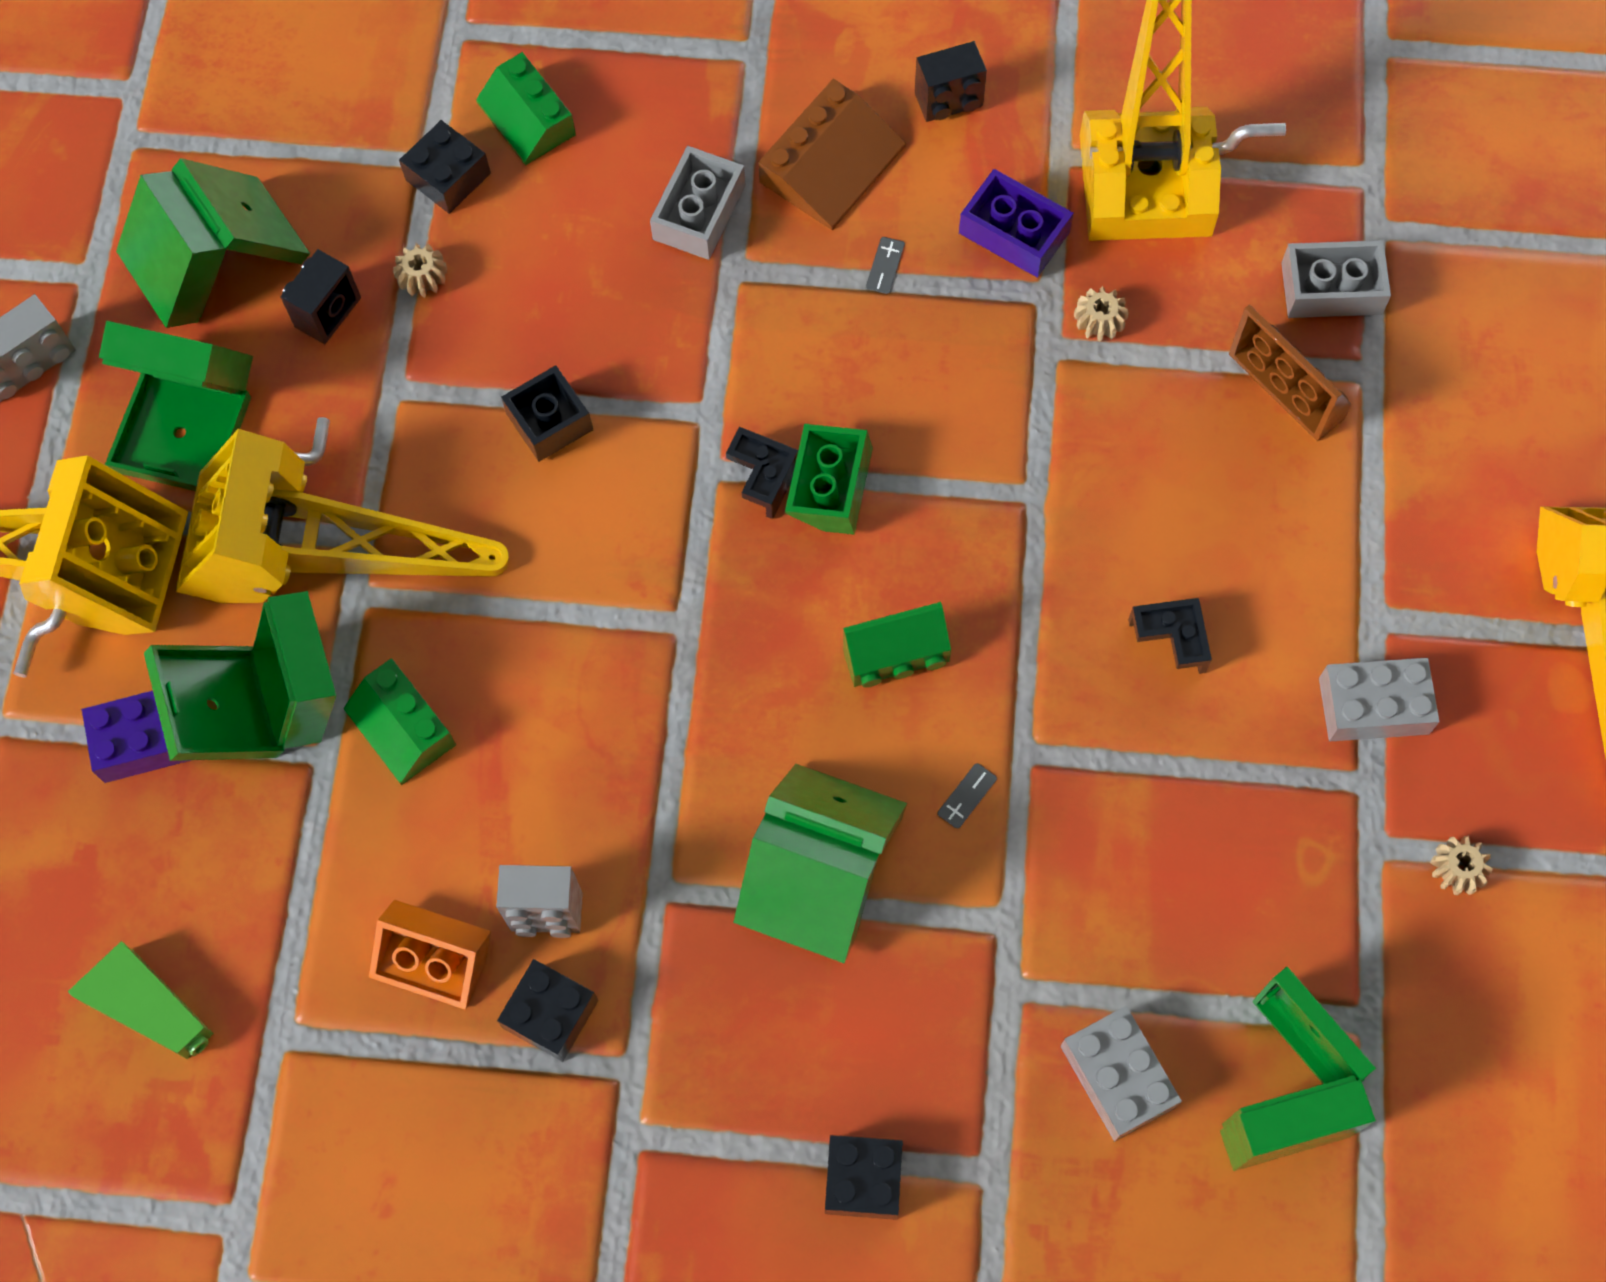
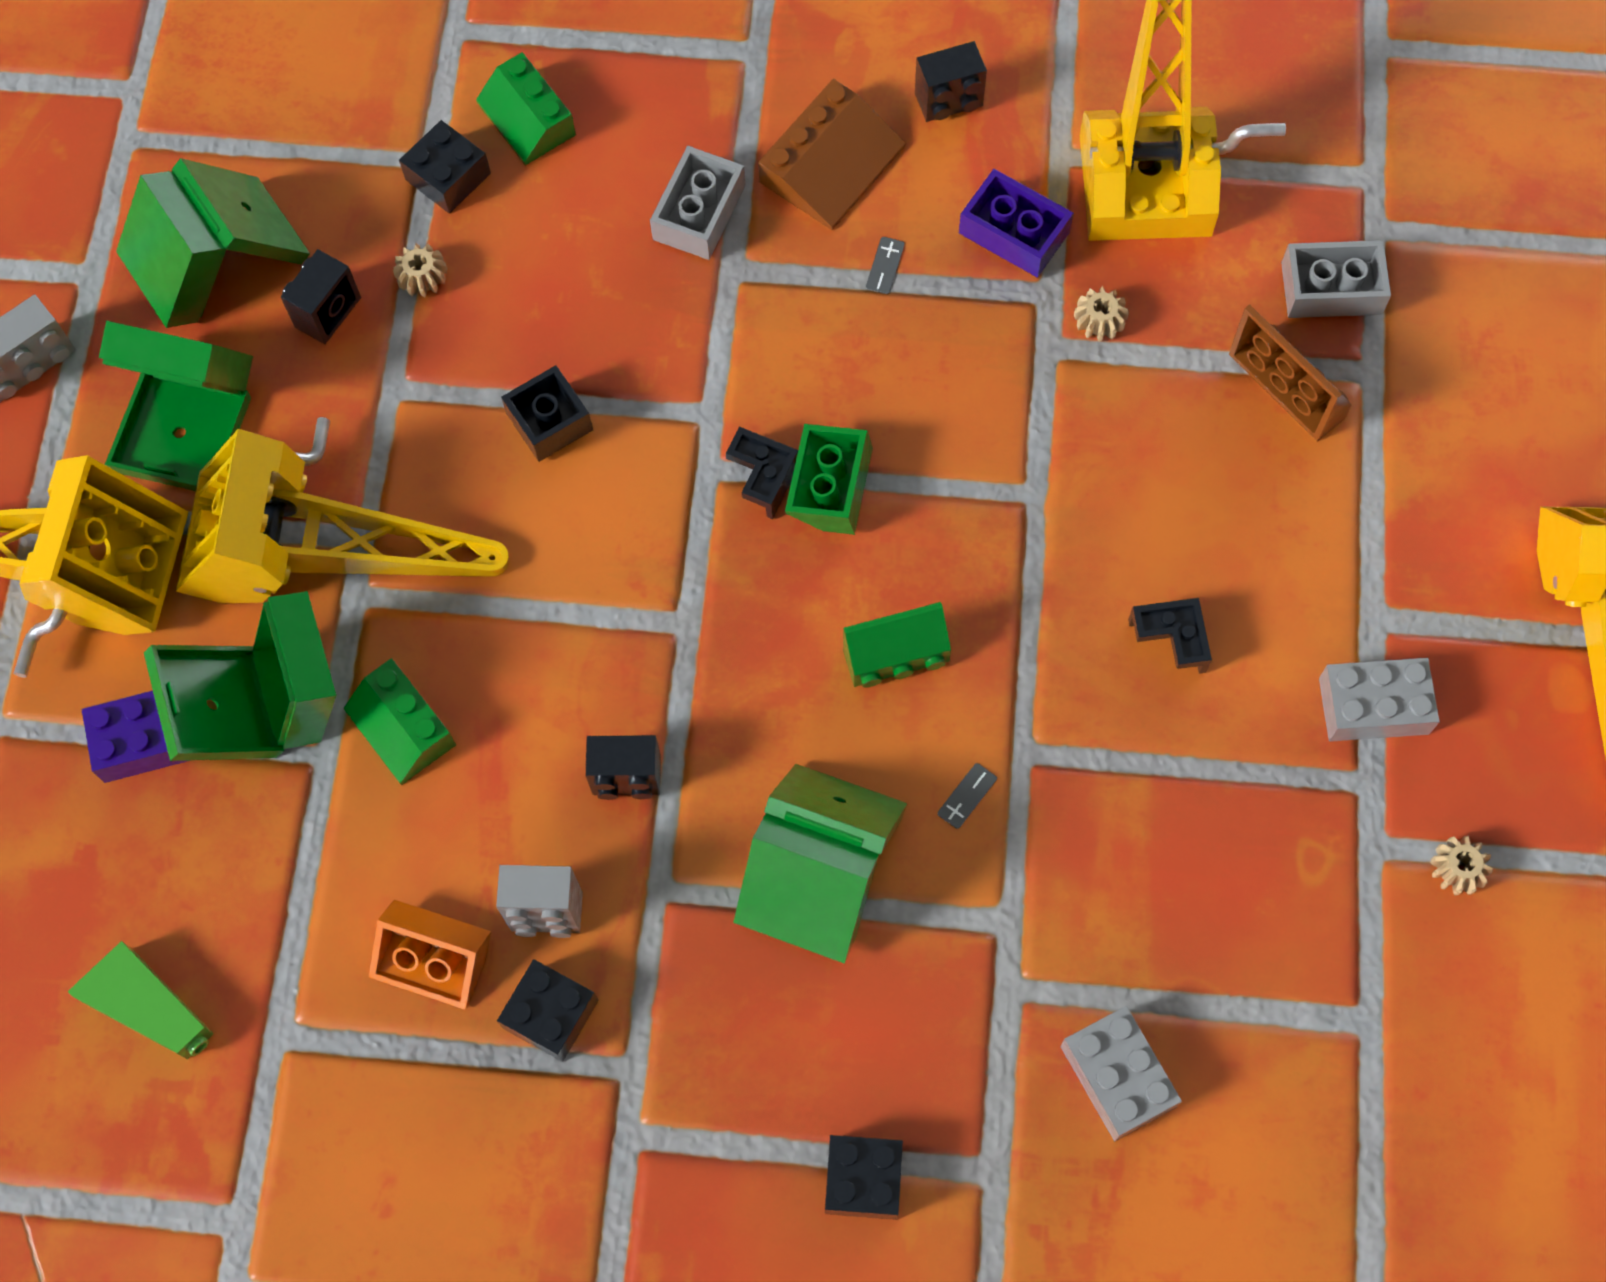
green container [1220,967,1376,1171] -> none
none -> black brick [585,735,661,800]

